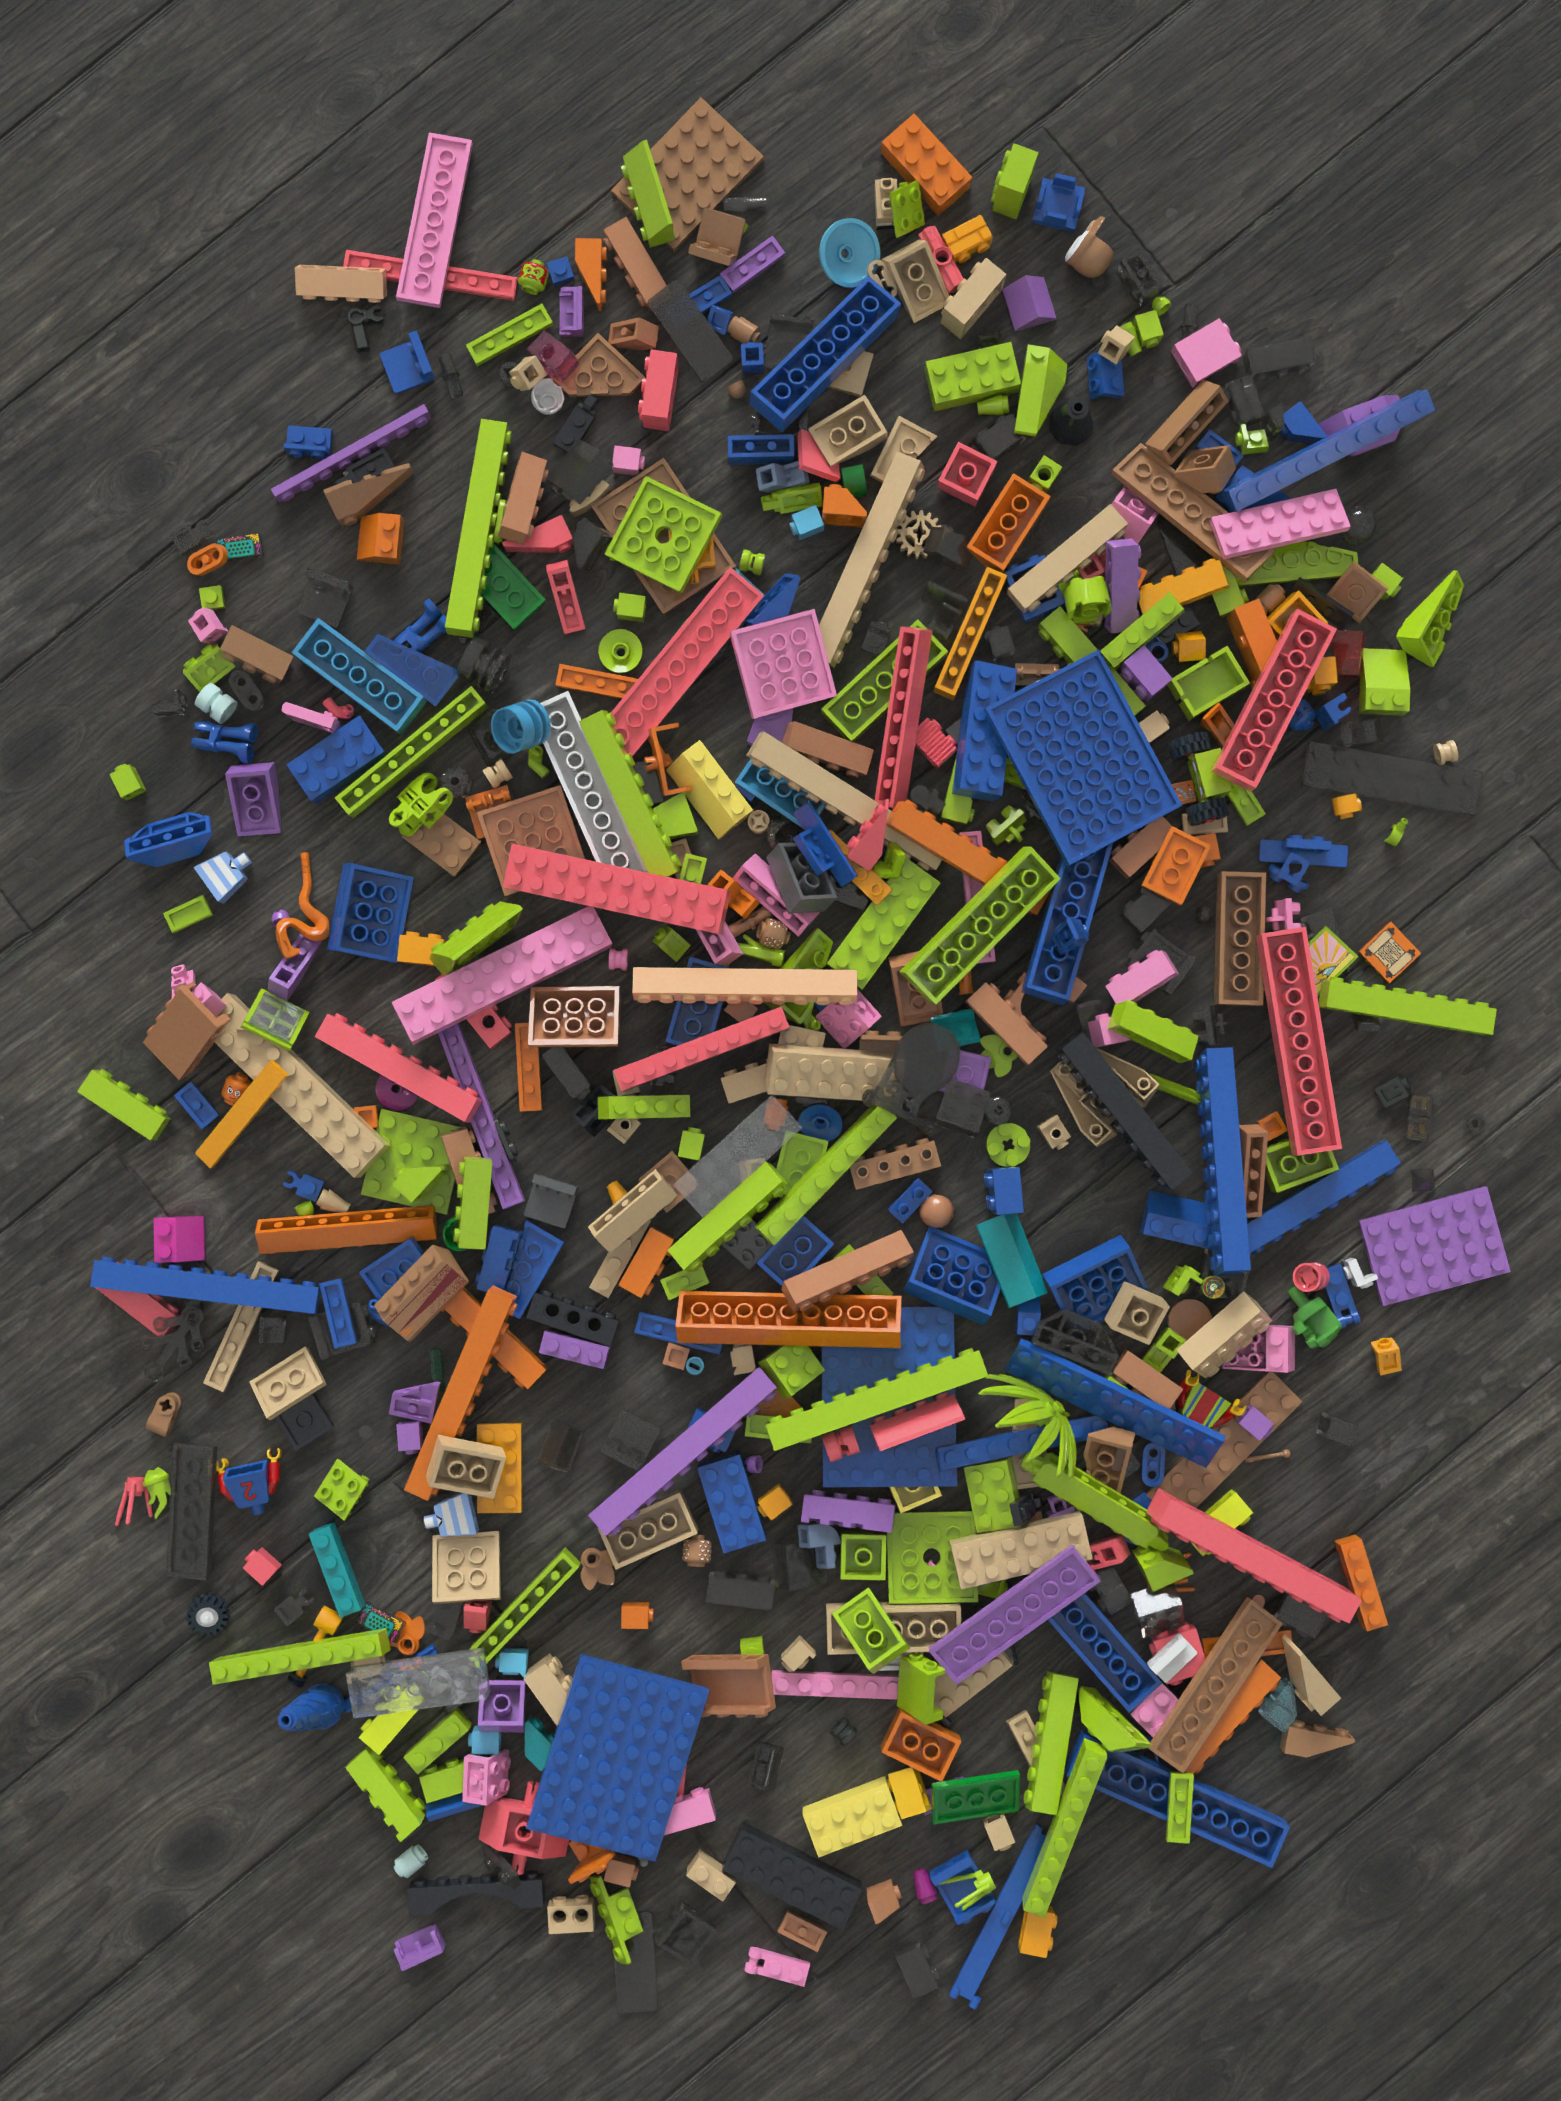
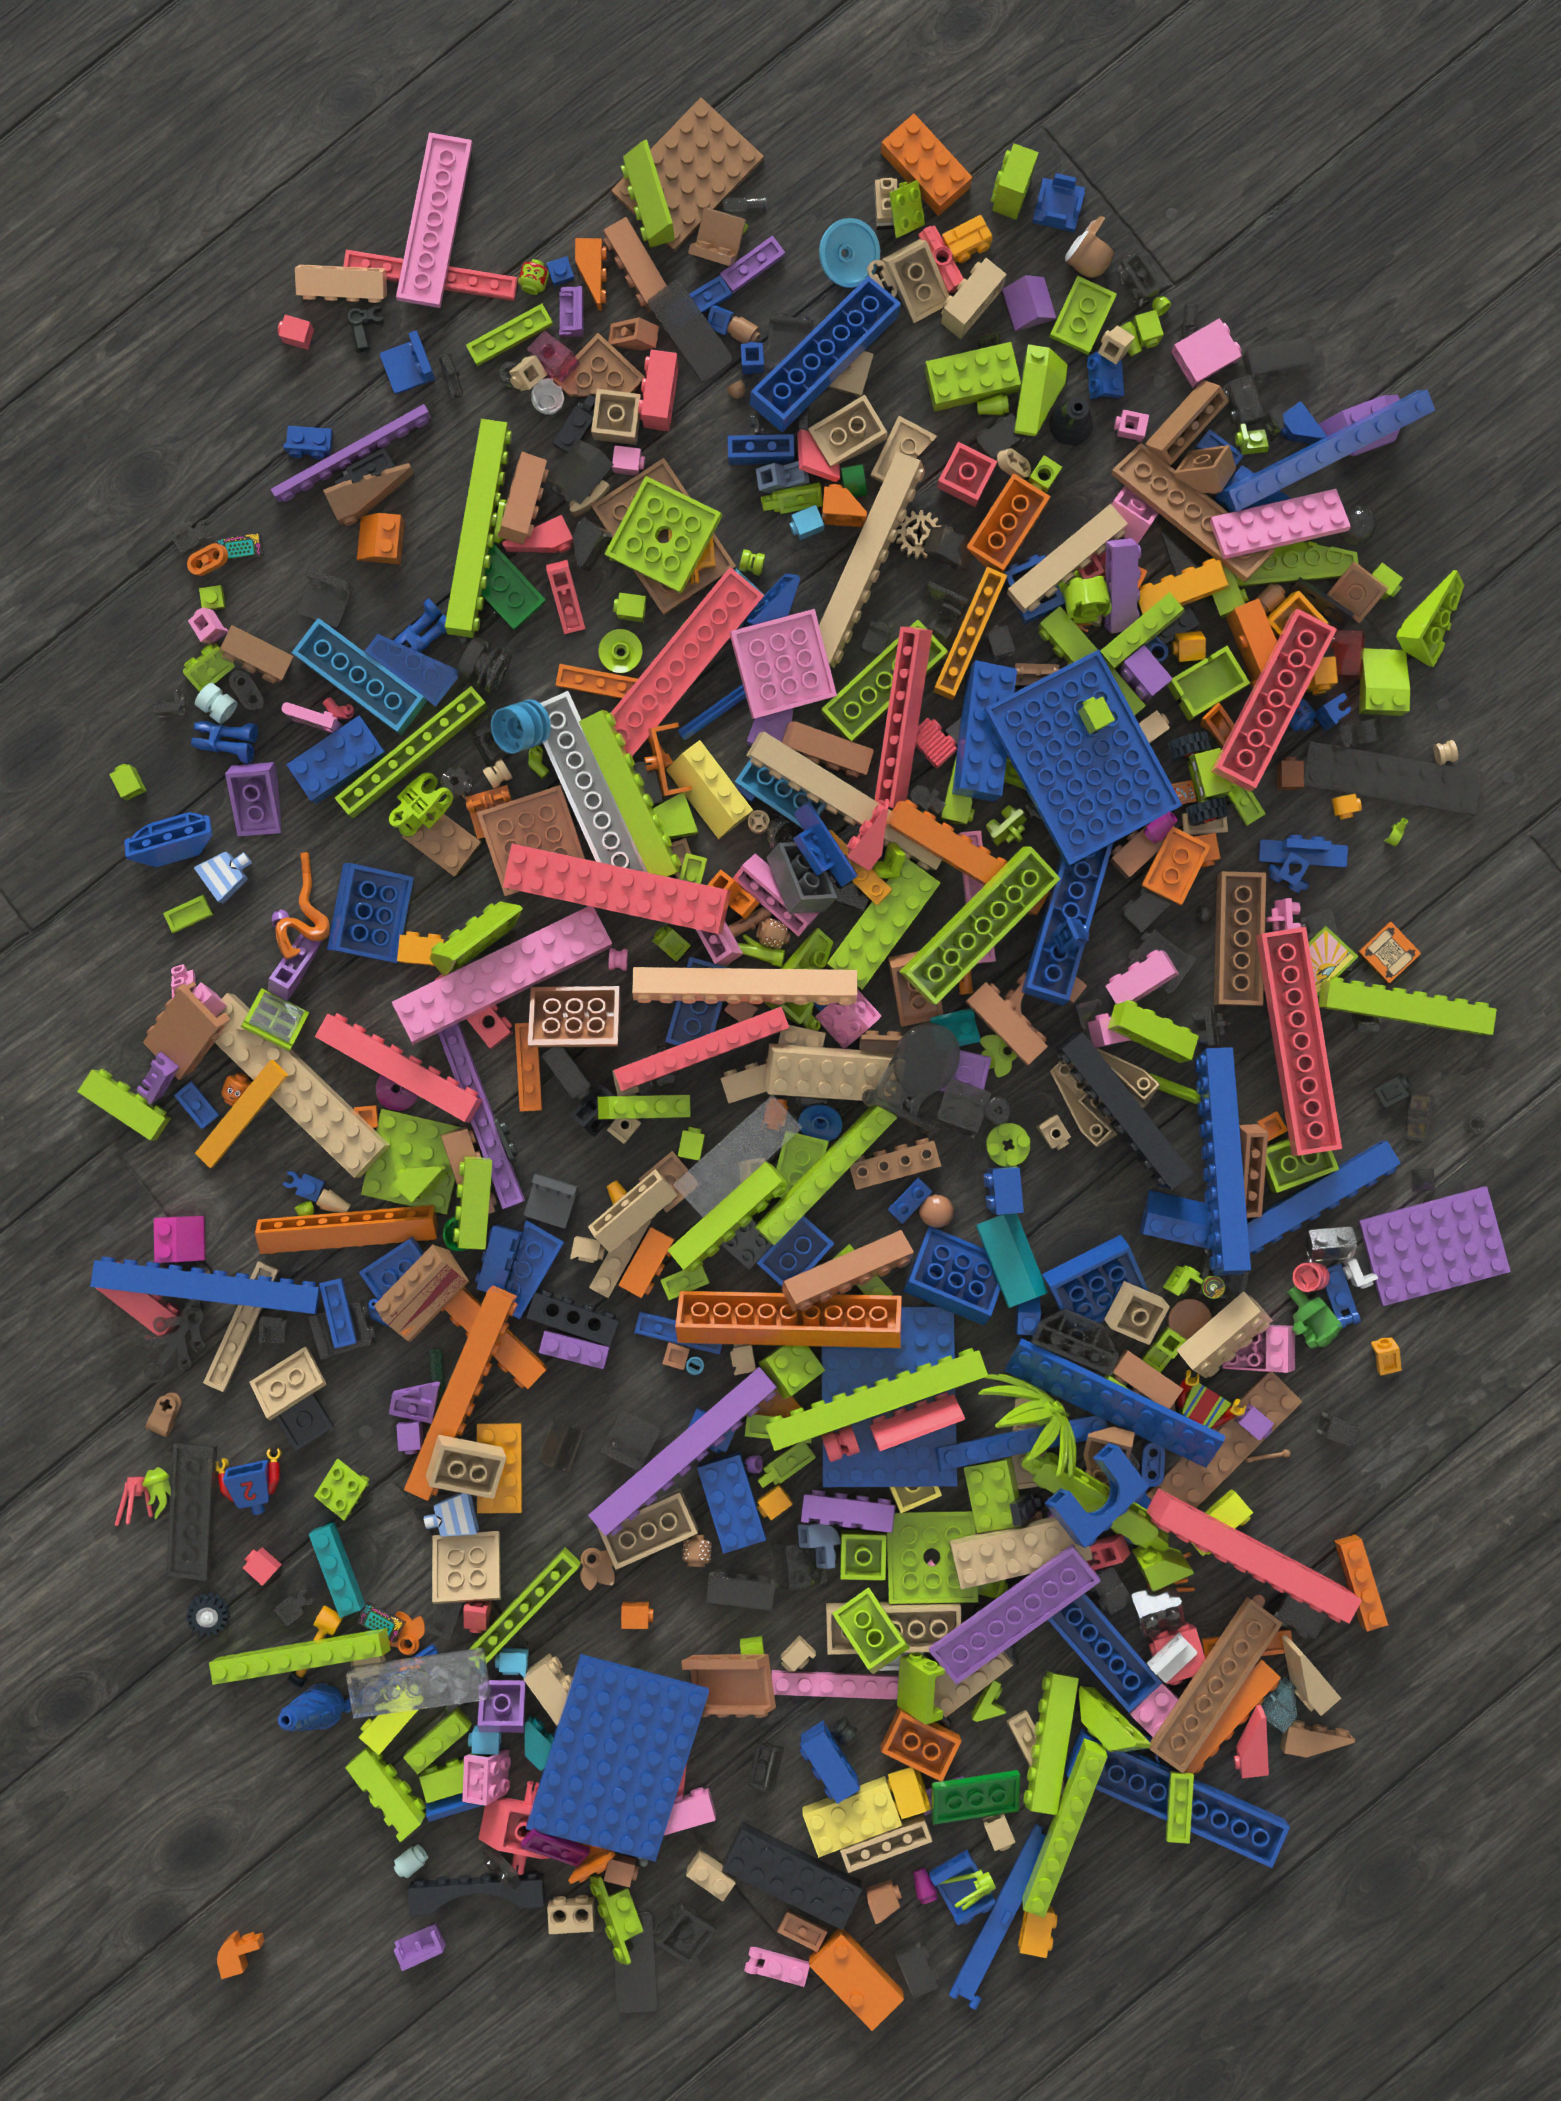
none -> medium lavender hinge [137,1052,179,1105]
none -> orange brick [217,1931,265,1979]
none -> coral brick [278,315,314,350]
none -> magenta tile [521,1828,590,1867]
none -> tan window [570,1236,605,1263]
none -> tan brick [591,389,642,445]
none -> blue axle [678,685,746,740]
none -> lime hinge [757,1442,816,1488]
none -> blue brick [799,1721,860,1804]
none -> orange brick [809,1928,904,2031]
none -> tan brick [840,1813,932,1873]
none -> lime slope [971,1678,1006,1722]
none -> tan beam [997,448,1031,478]
none -> blue arch [1045,1443,1149,1548]
none -> lime plate [1049,276,1117,355]
none -> lime brick [1078,696,1115,734]
none -> bright pink brick [1114,410,1149,443]
none -> magenta cone [1144,811,1178,843]
none -> coral slope [1233,1705,1269,1778]
none -> dark orange brick [1277,757,1304,790]
none -> clear smoke brick [1305,1226,1357,1262]

